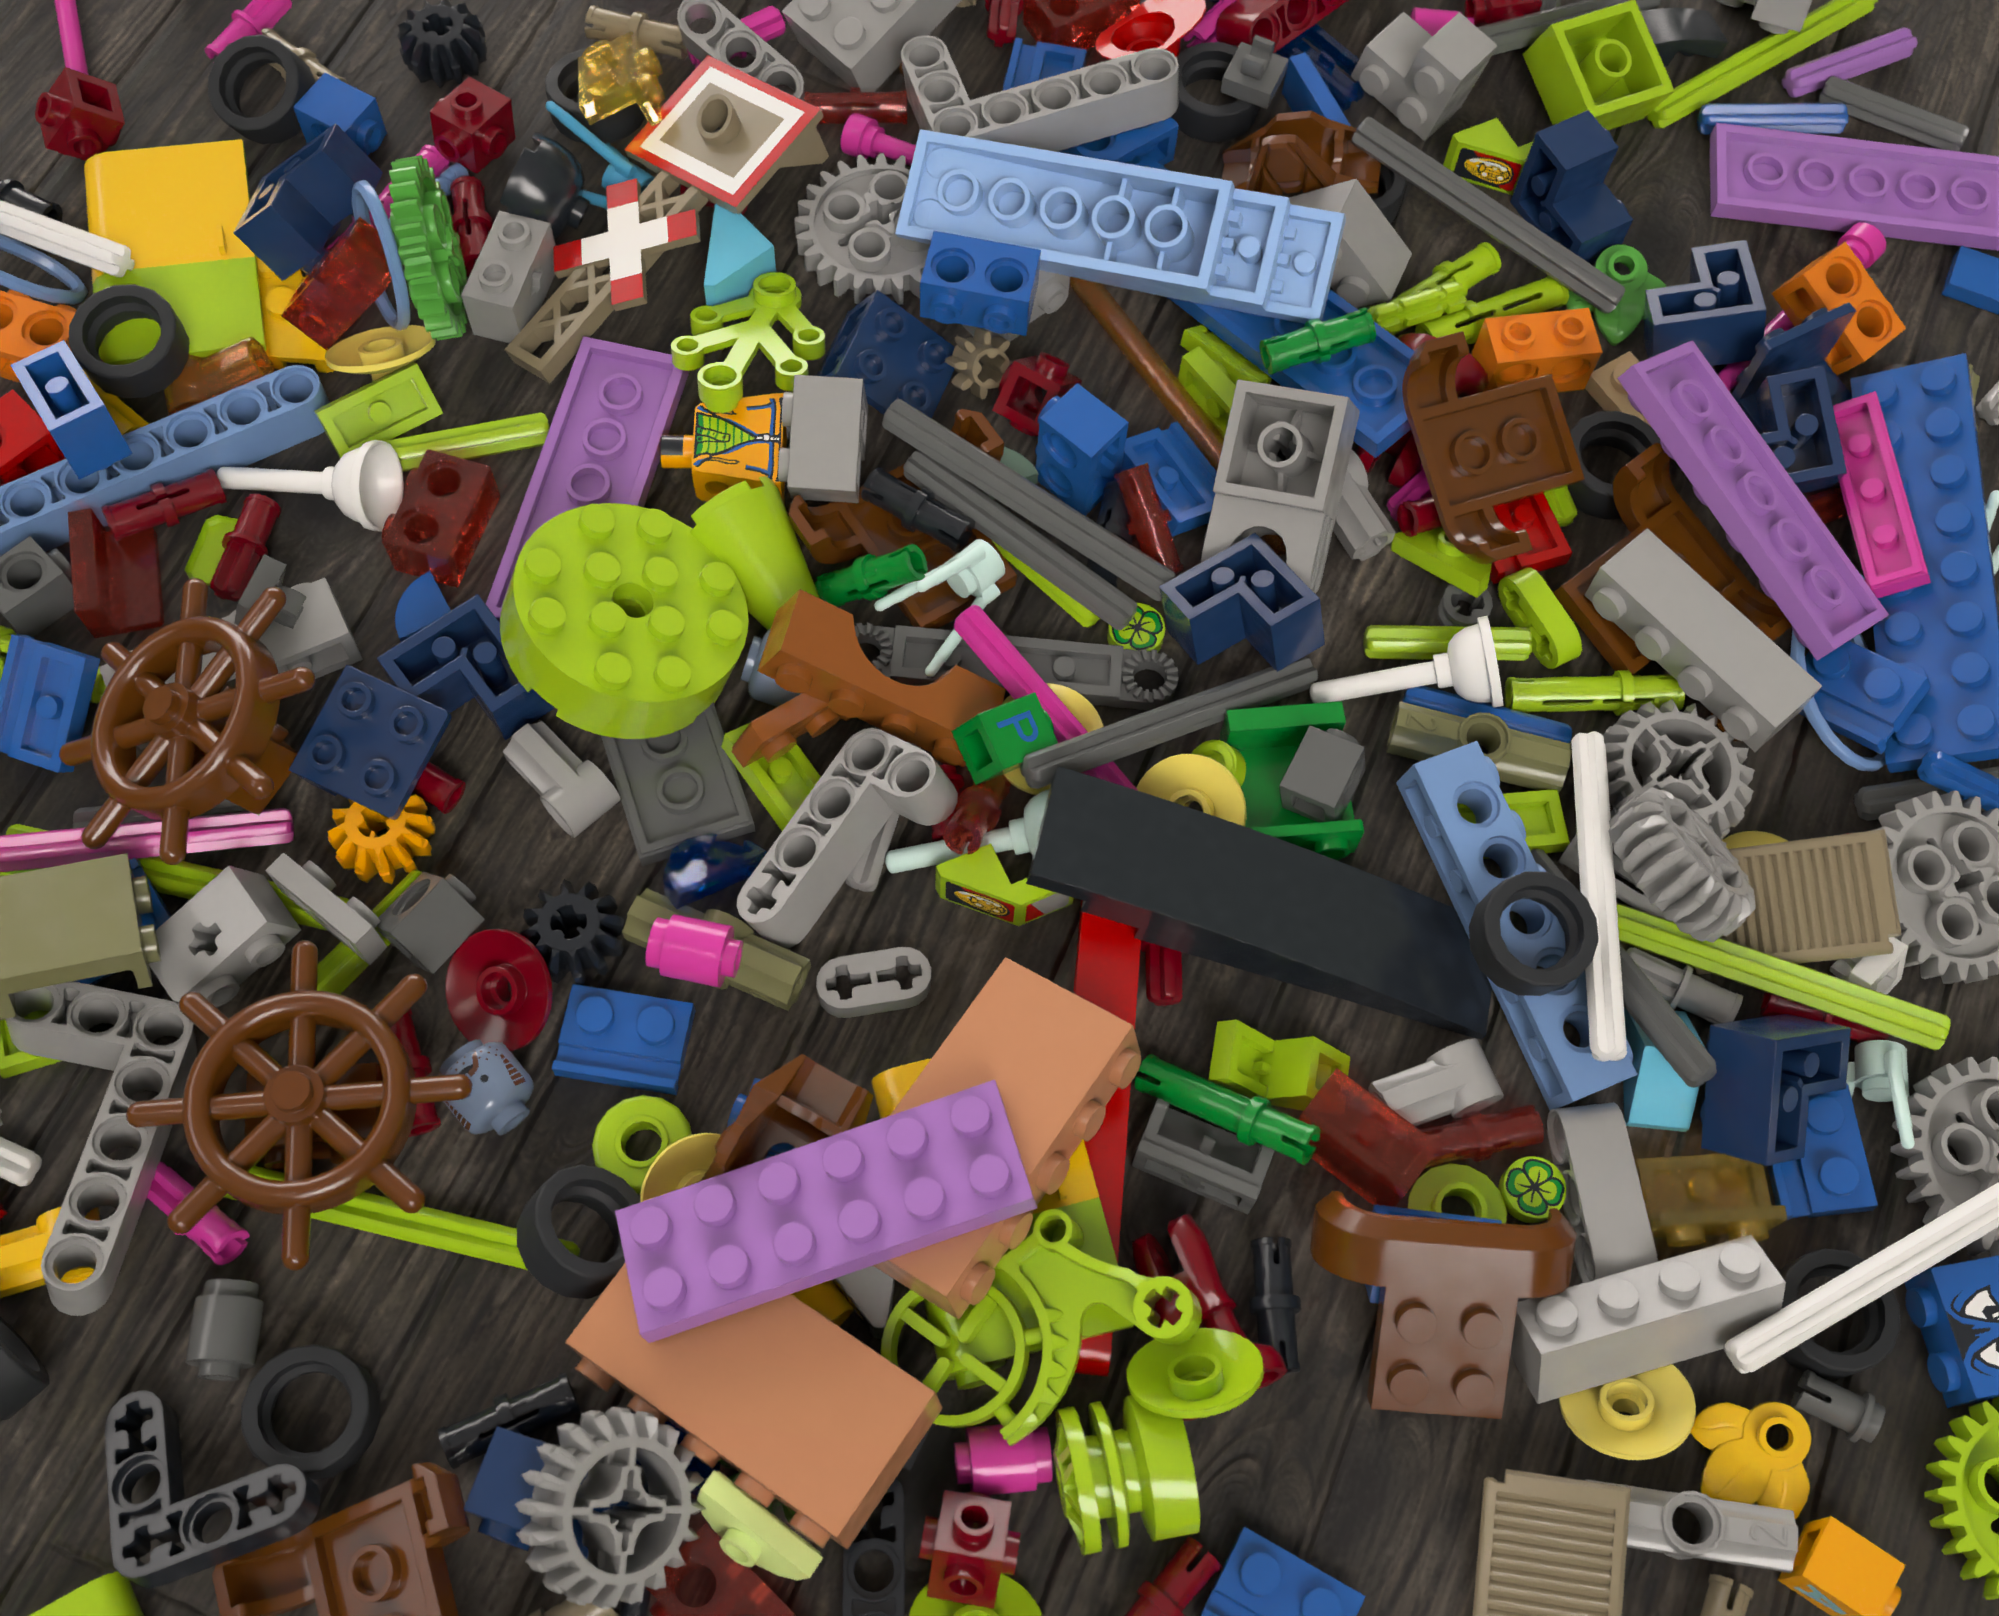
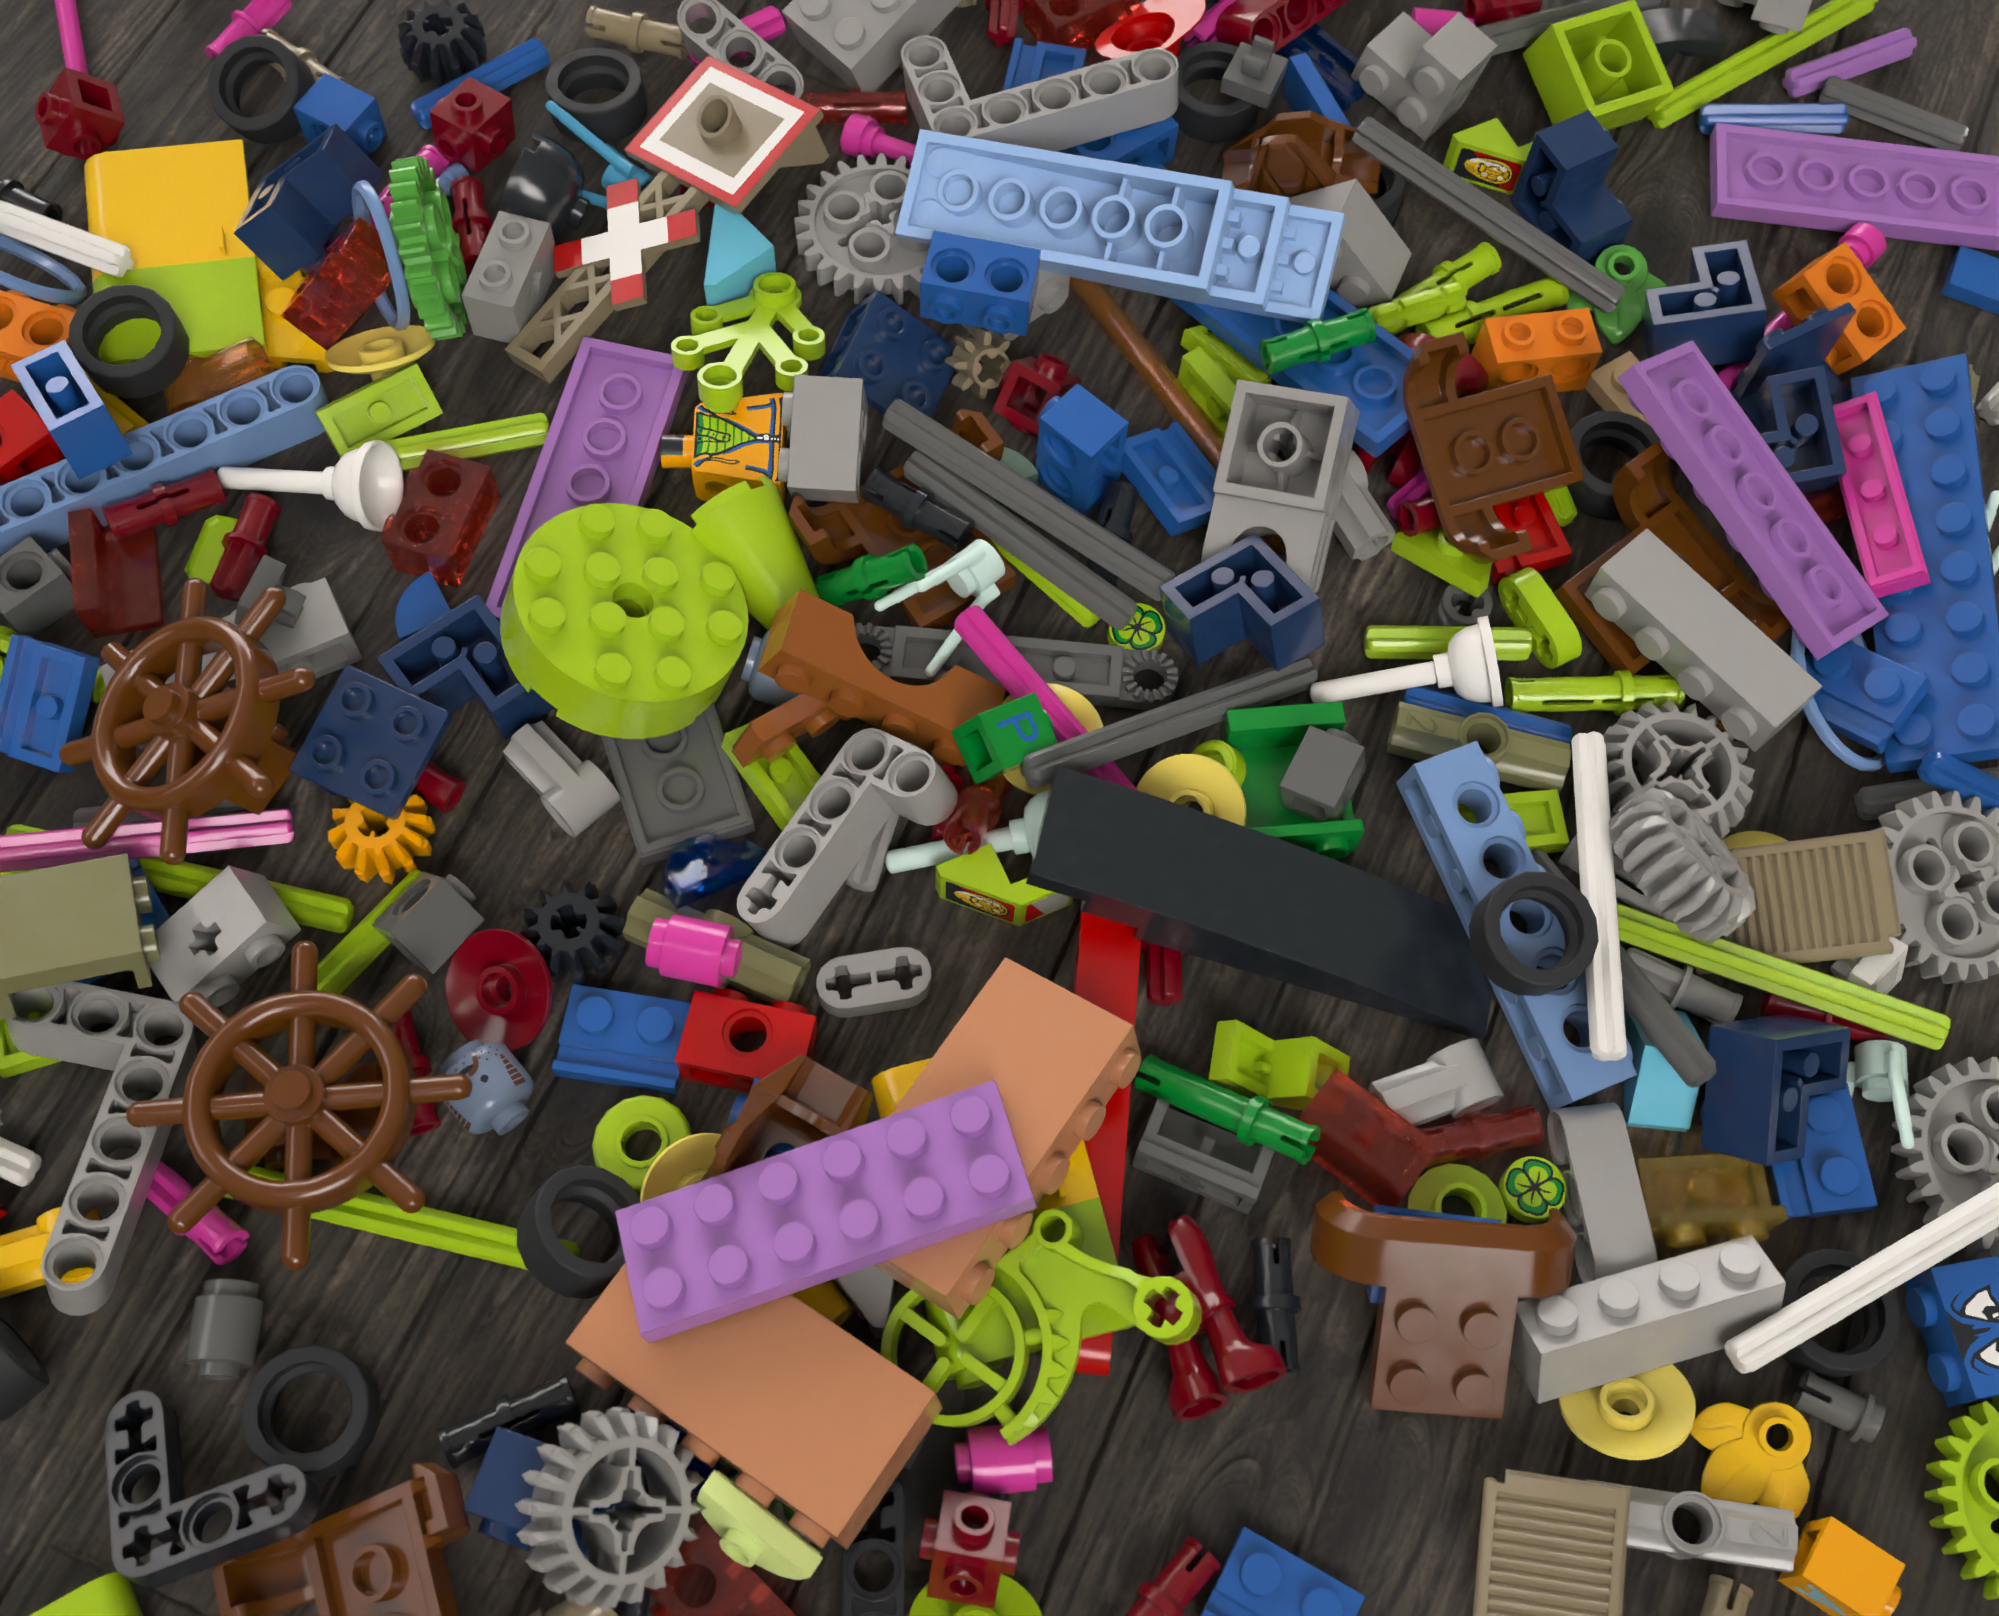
light grey plate [265,852,387,965] -> none
clear yellow bracket [578,31,665,126] -> none
lime wheel [1053,1395,1200,1555] -> none
clear red pin [1114,462,1184,573] -> none
lime dish [1127,1328,1264,1418] -> none
none -> blue axle [410,38,550,130]
none -> red brick [675,988,819,1093]

